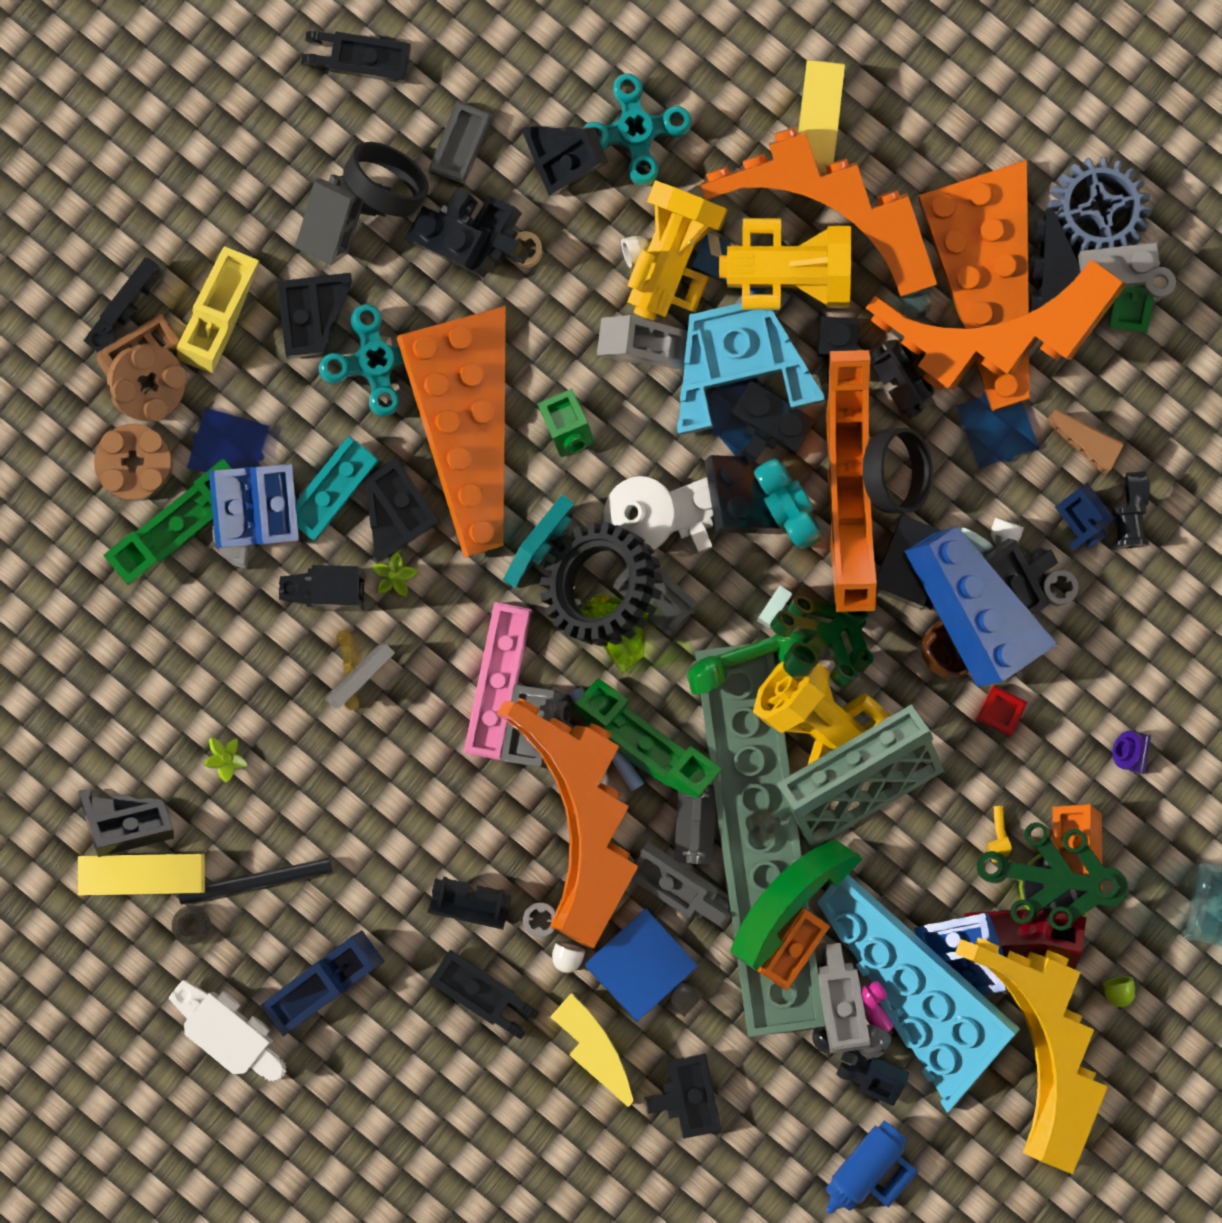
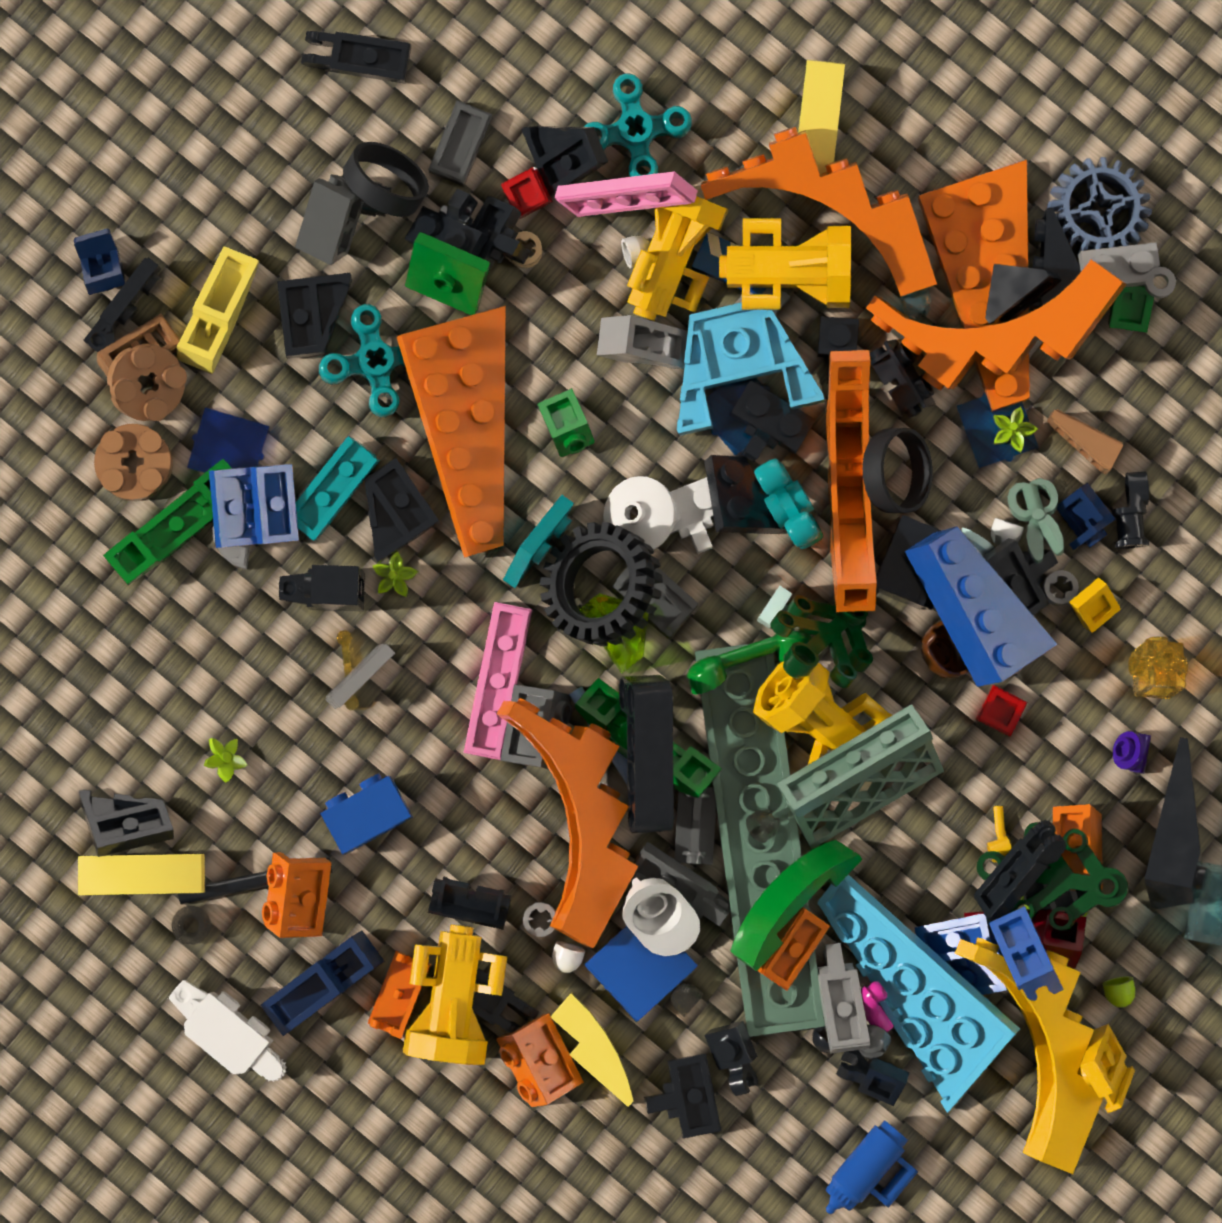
none -> dark blue bracket [73,228,126,295]
none -> orange bracket [262,852,332,938]
none -> blue brick [320,773,413,855]
none -> orange hinge [368,950,432,1039]
none -> yellow piece [403,924,508,1065]
none -> green plate [405,232,490,315]
none -> orange bracket [497,1013,584,1107]
none -> red tile [501,167,553,219]
none -> bright pink tile [554,171,698,217]
none -> black beam [619,675,674,833]
none -> white piece [622,877,700,956]
none -> black plate [704,1021,758,1096]
none -> black hinge [974,819,1067,922]
none -> black slope [985,264,1062,325]
none -> blue hinge [989,906,1064,1001]
none -> lime plant [993,406,1038,453]
none -> sand green piece [1007,478,1064,564]
none -> yellow plate [1069,578,1121,633]
none -> yellow plate [1080,1024,1135,1113]
none -> clear yellow brick [1128,637,1188,699]
none -> black wedge [1145,737,1208,909]

